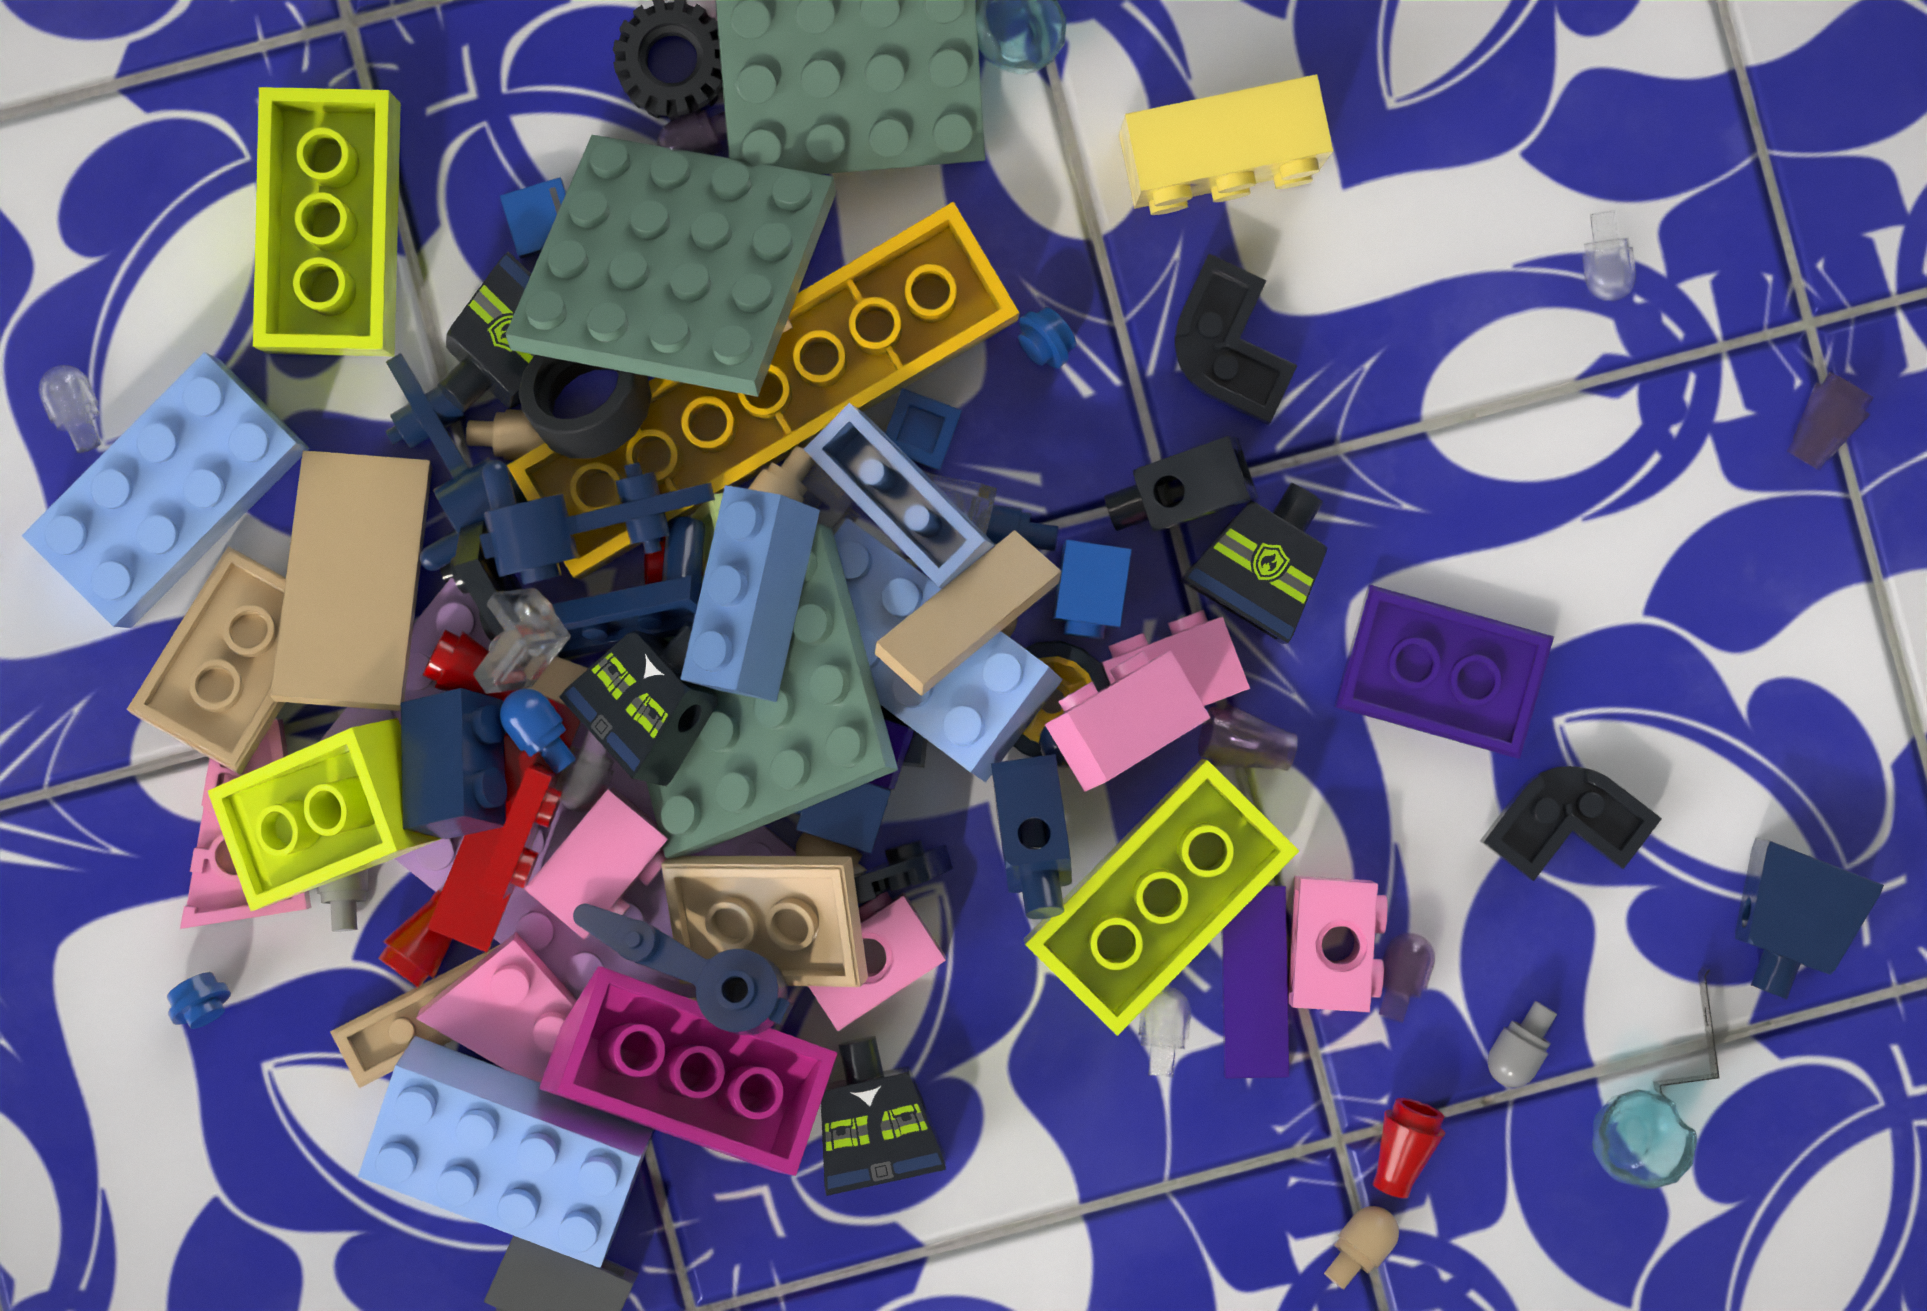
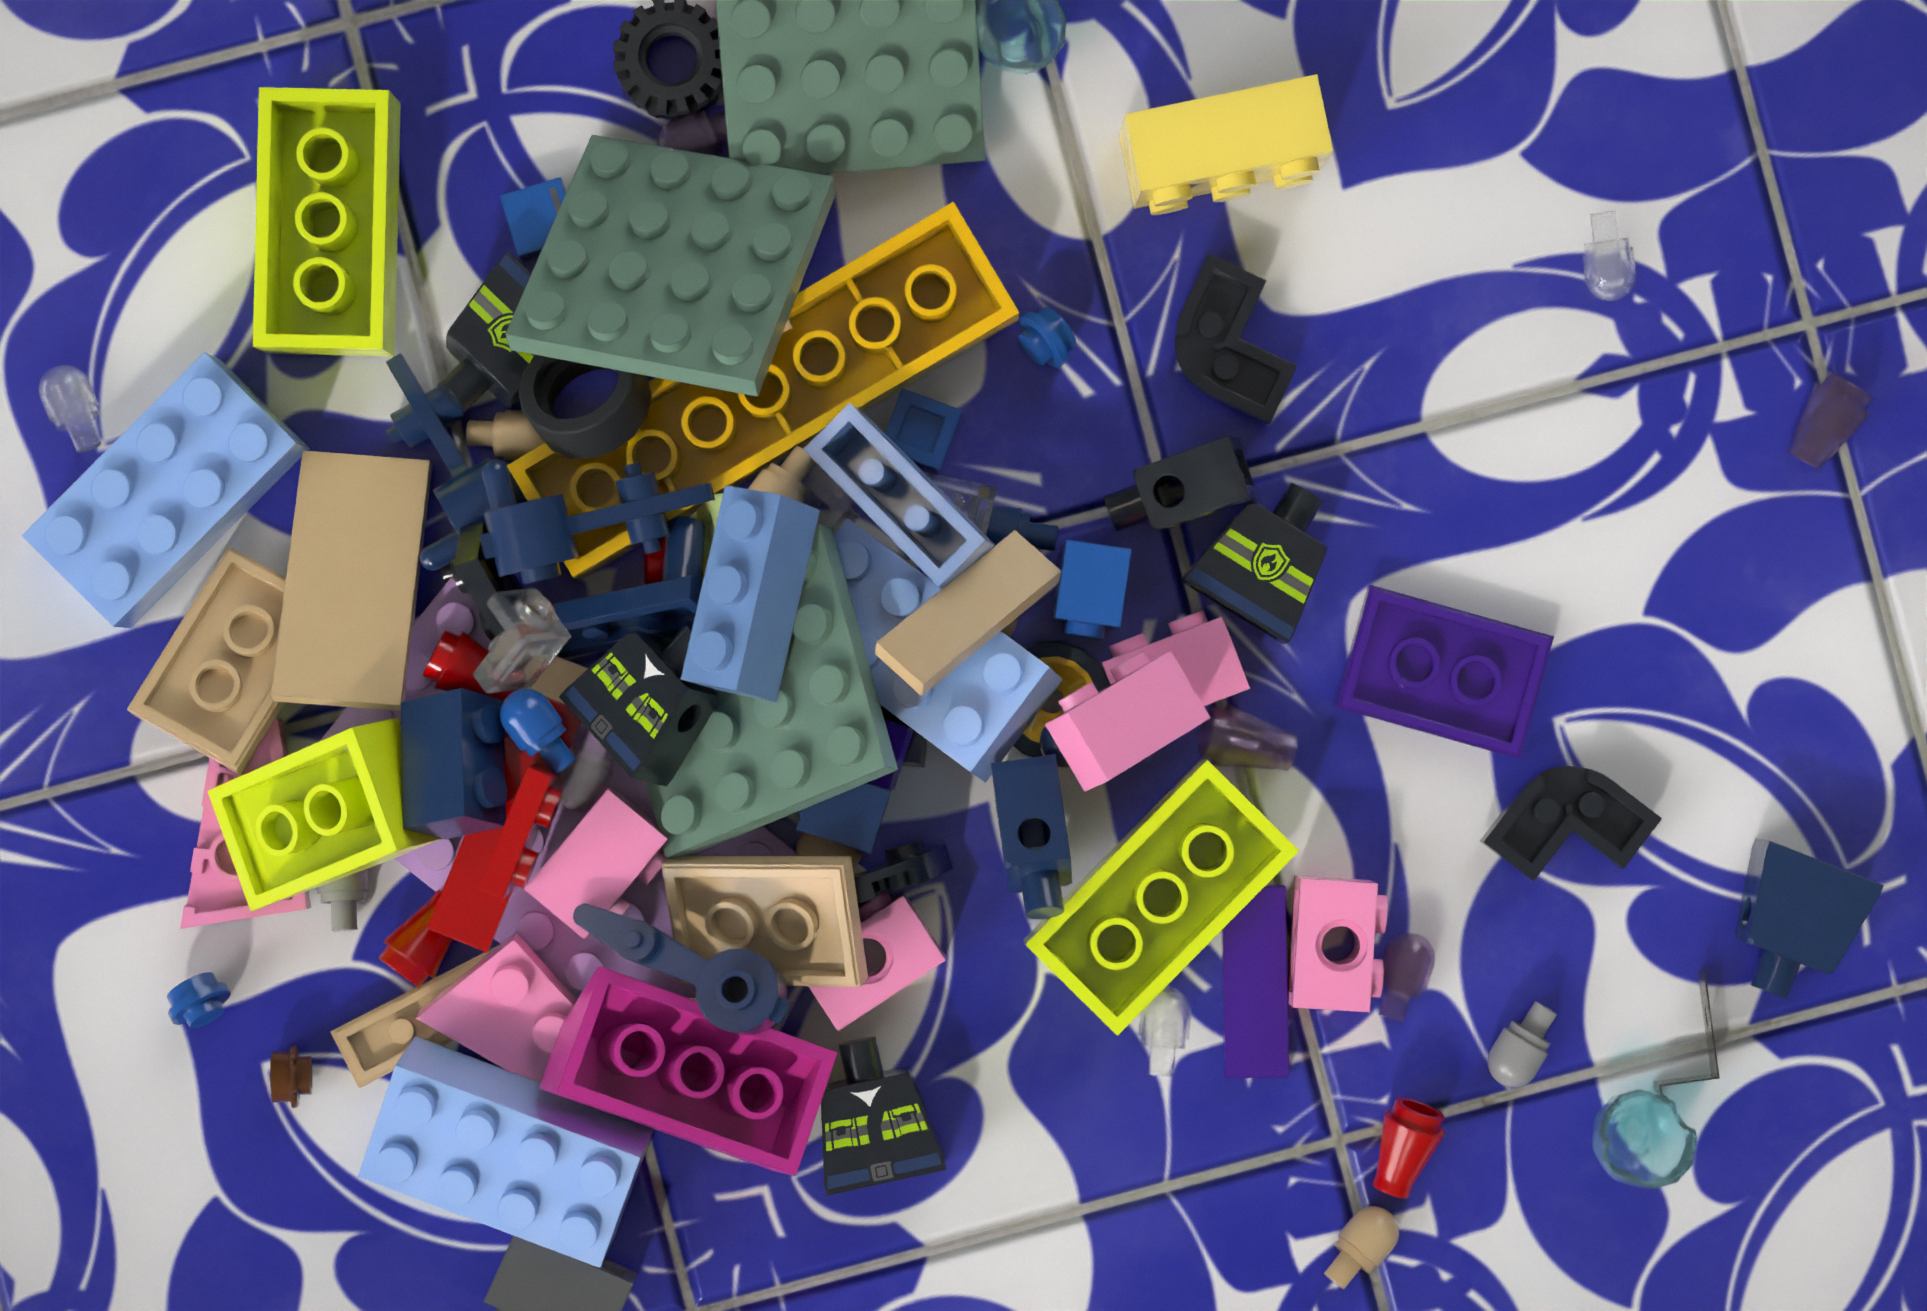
none -> reddish brown plate [270,1044,313,1108]

